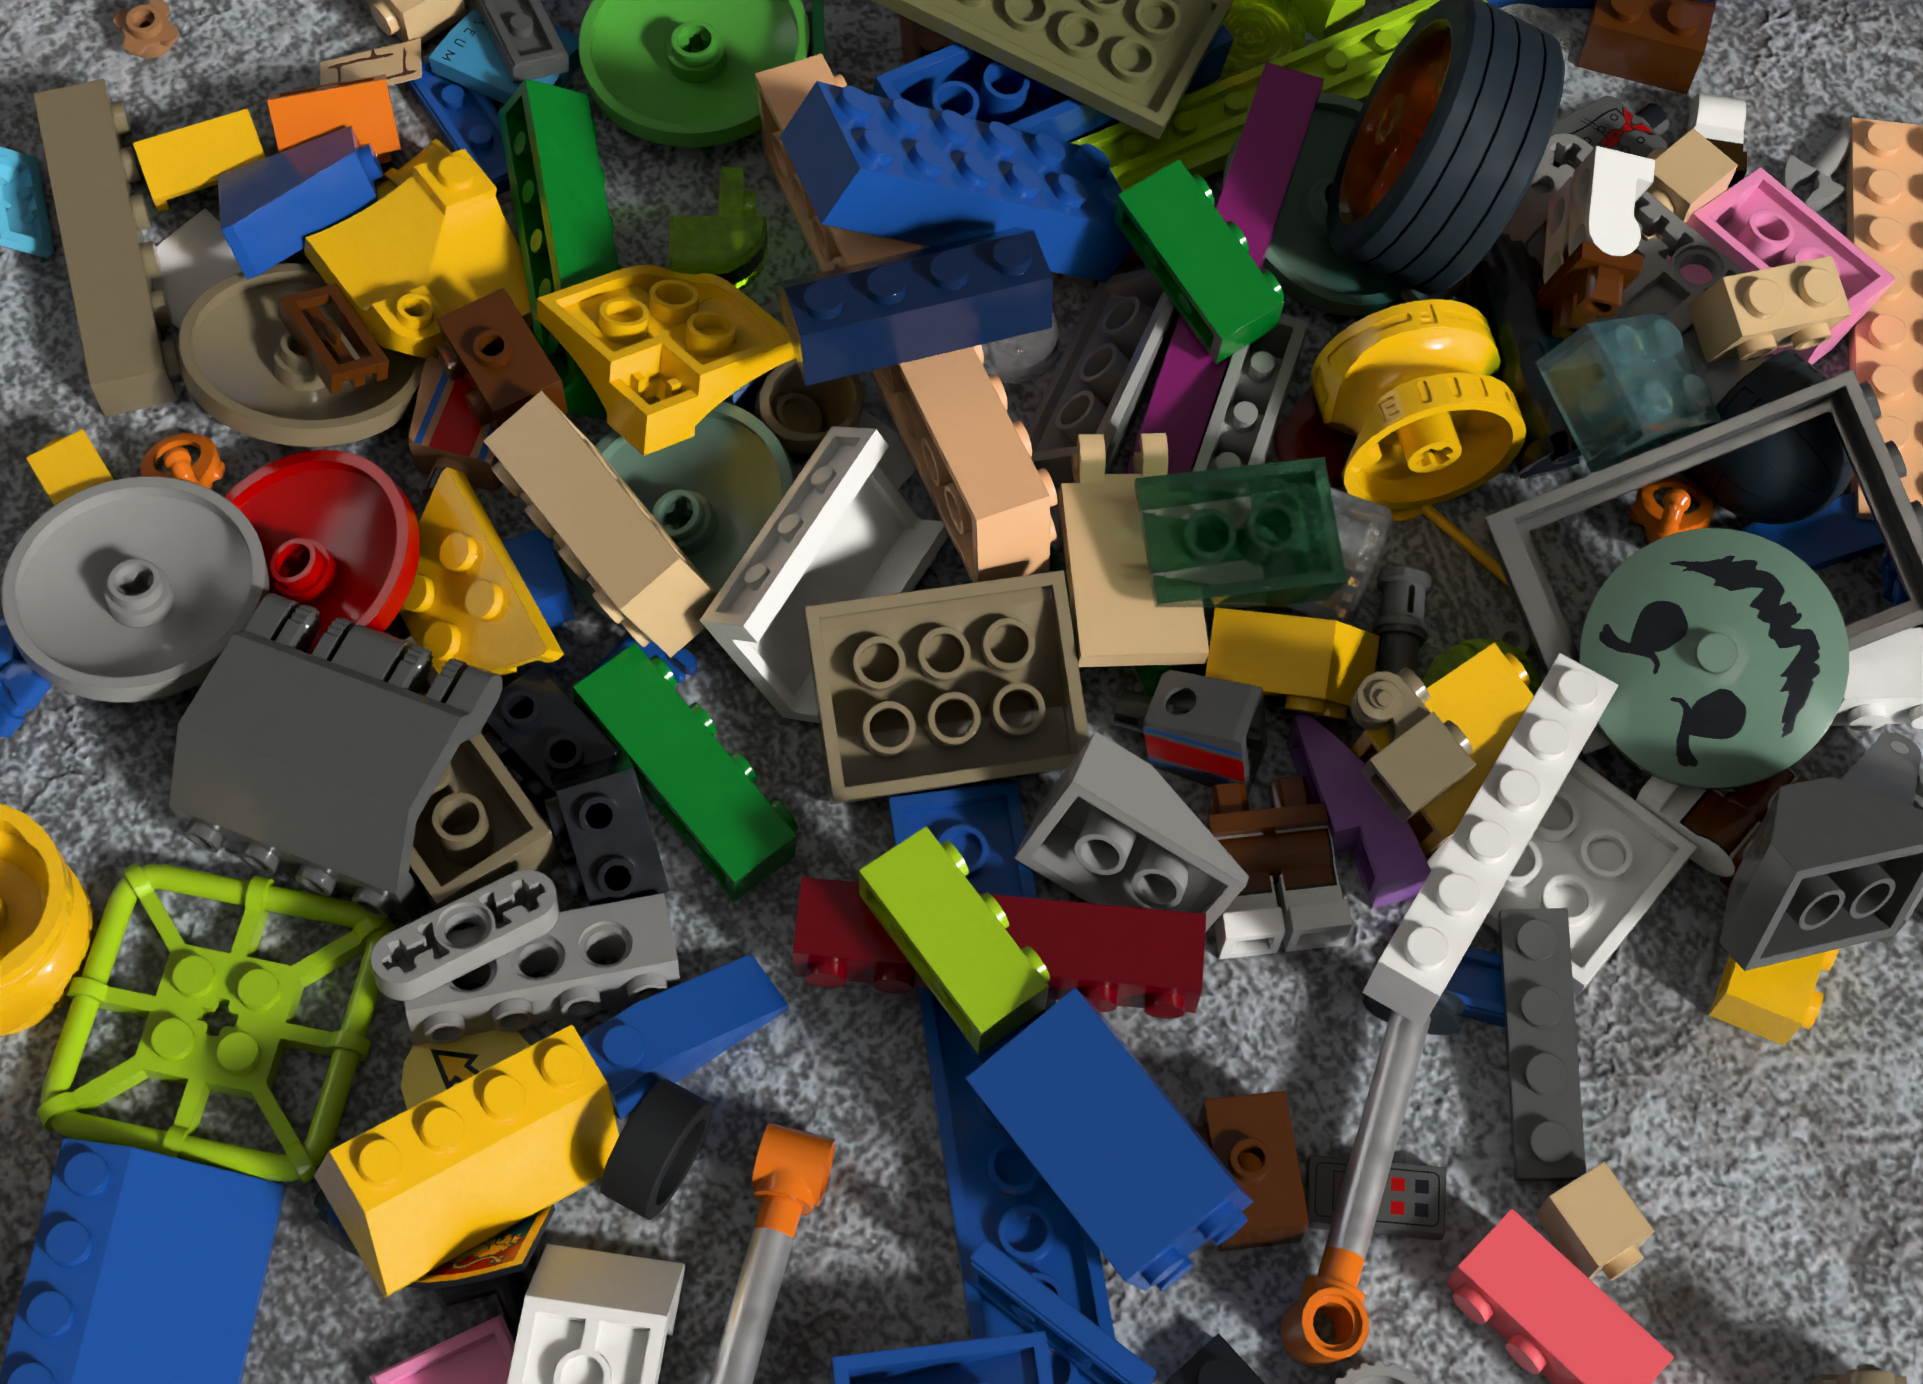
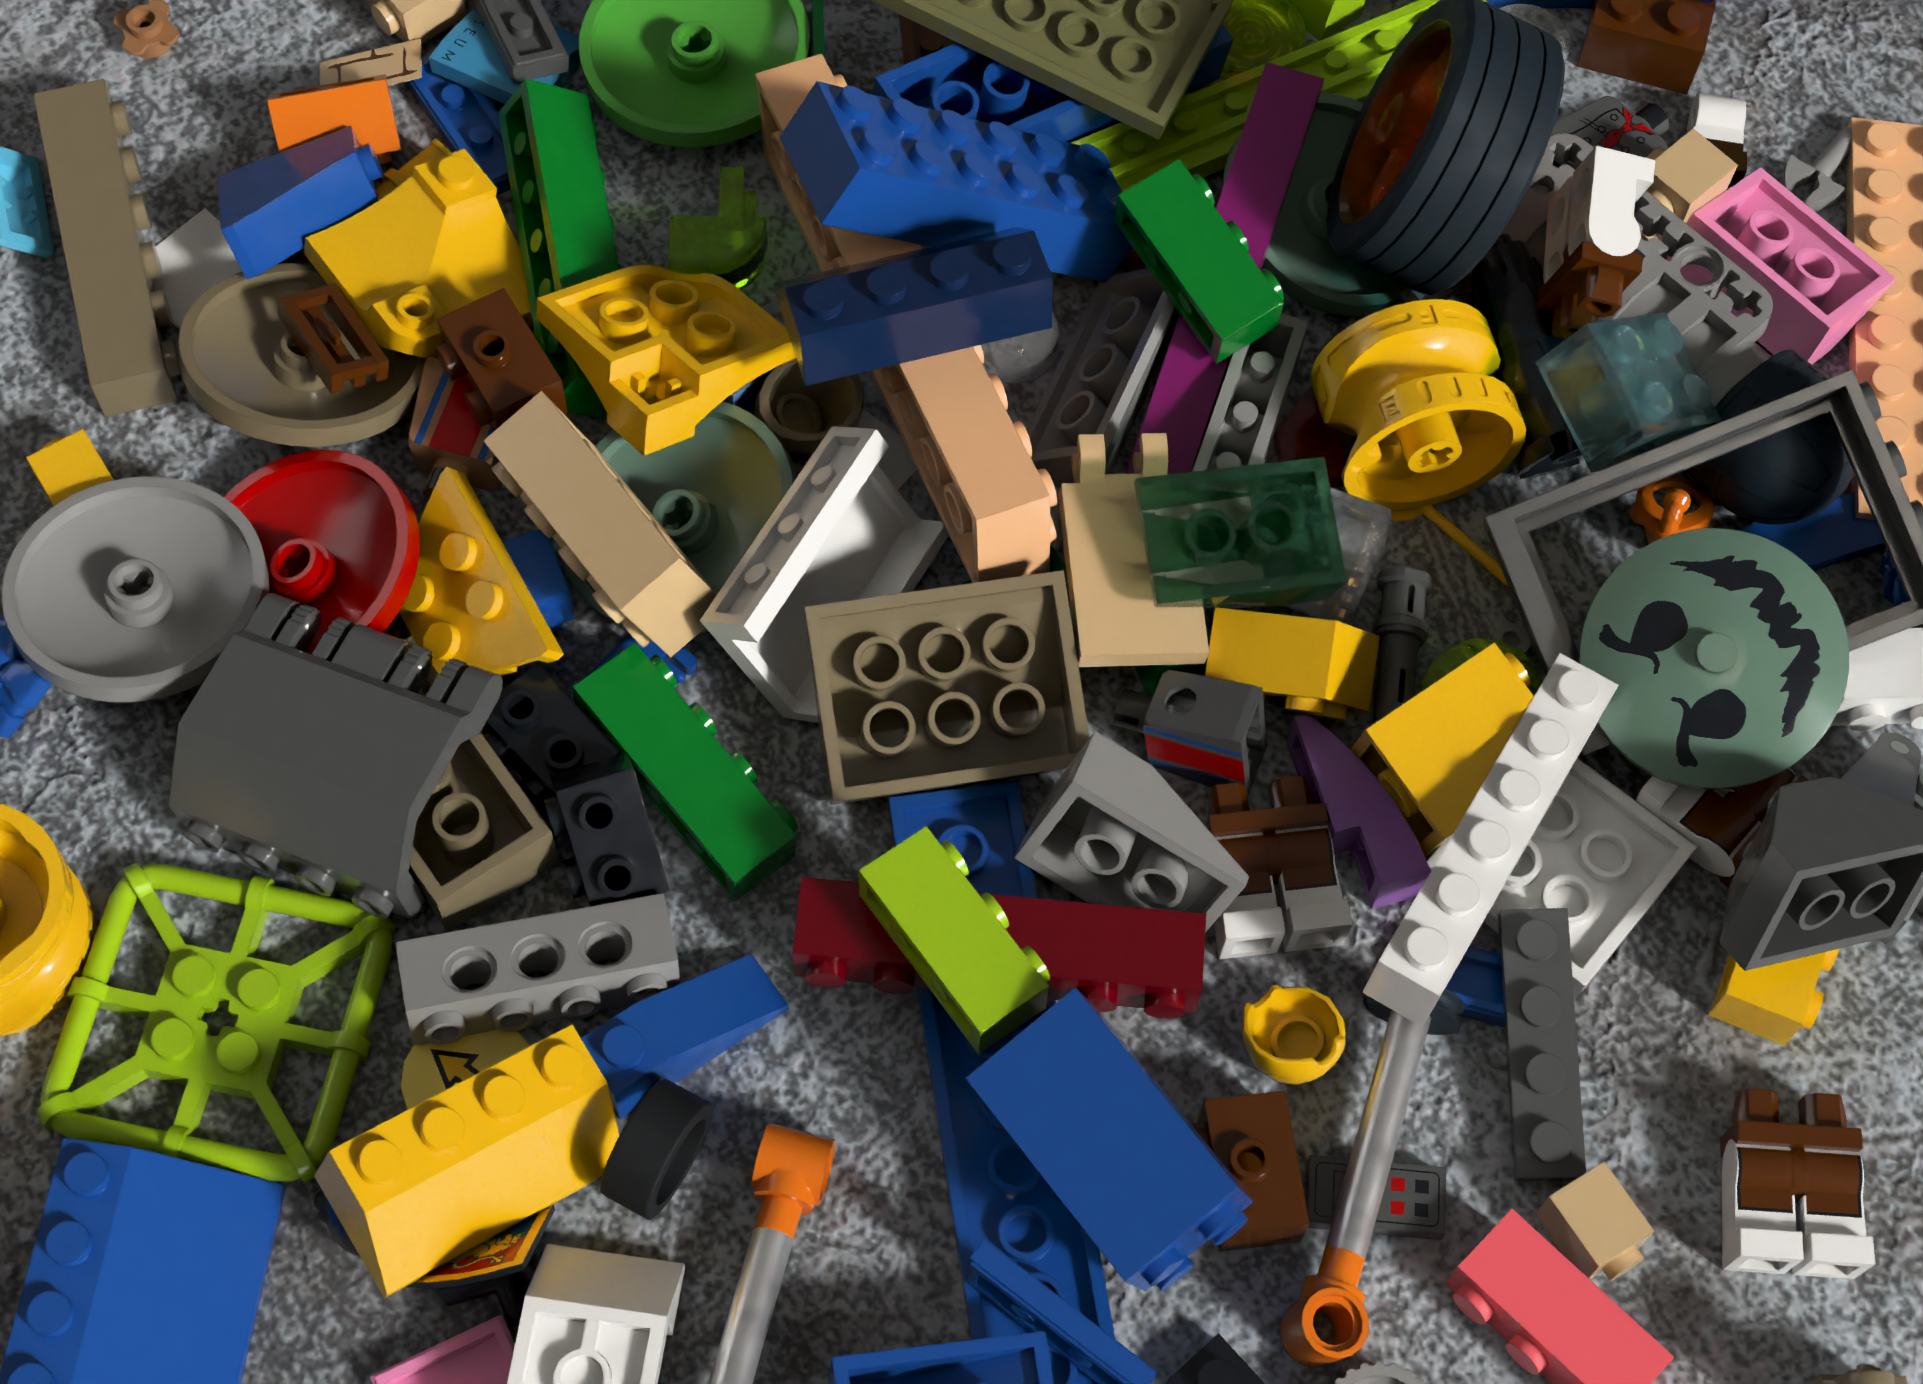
yellow hinge [133,108,266,213] -> none
orange piece [140,433,226,490] -> none
light grey beam [371,870,559,1001] -> none
dark tan brick [1350,667,1476,825] -> none
tan brick [1687,256,1852,363] -> none
none -> yellow hair [1242,985,1346,1085]
none -> hips [1720,1088,1875,1279]

